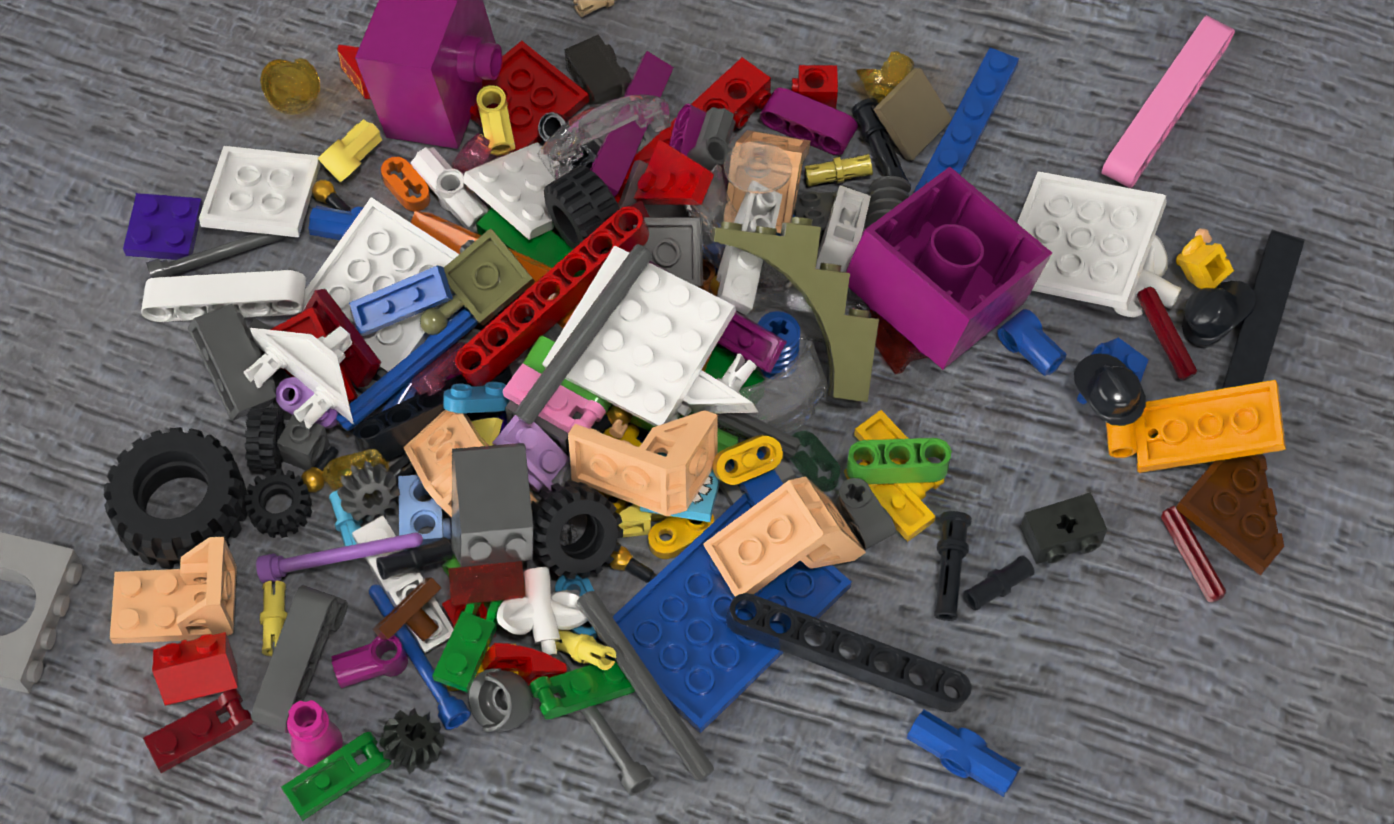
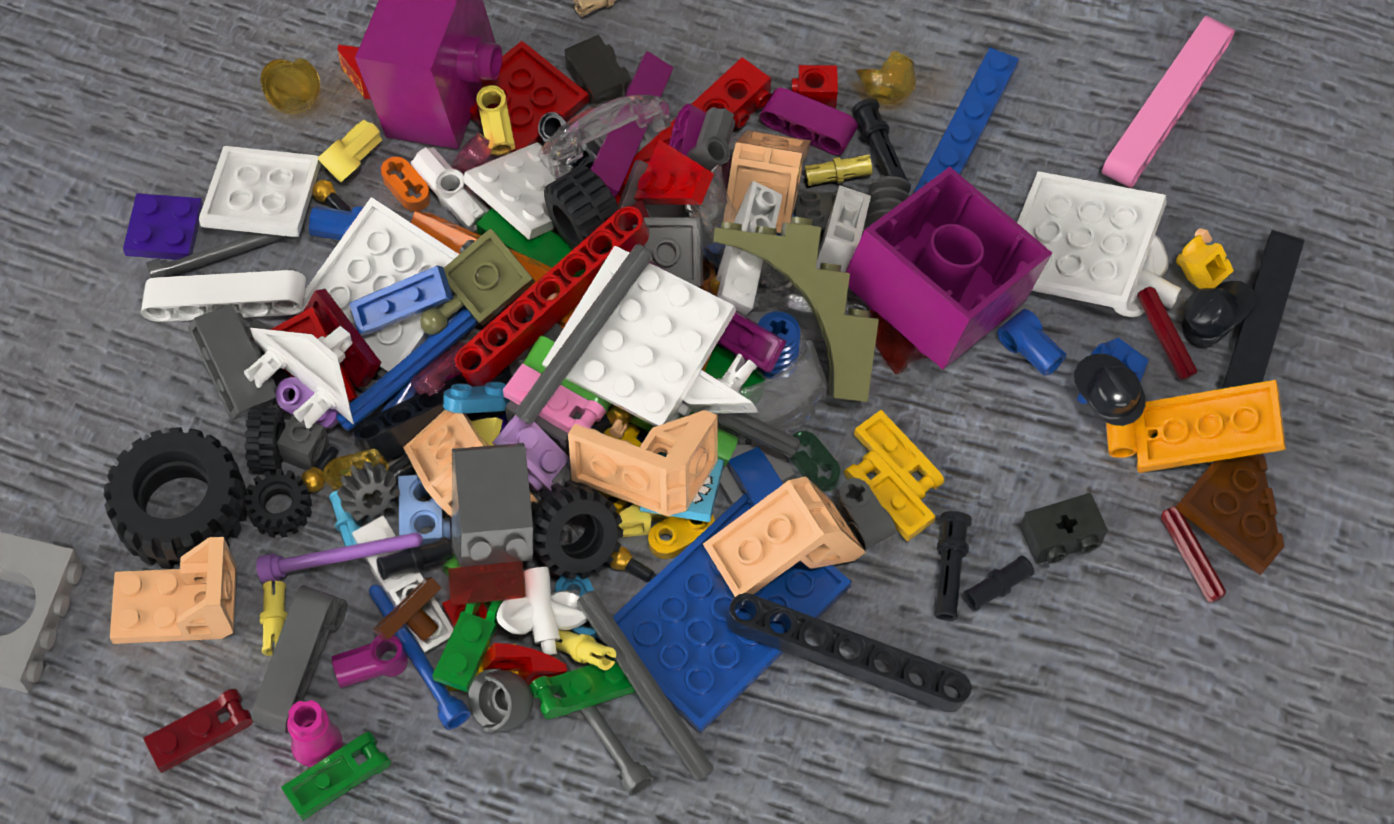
red brick [152,632,238,706] -> none
pearl dark grey gear [380,708,444,774] -> none
yellow plate [713,435,783,485] -> none
clear dish [724,141,792,194] -> none
bright green beam [846,438,952,484] -> none
dark tan tile [873,68,952,160] -> none
blue piece [907,709,1021,797] -> none

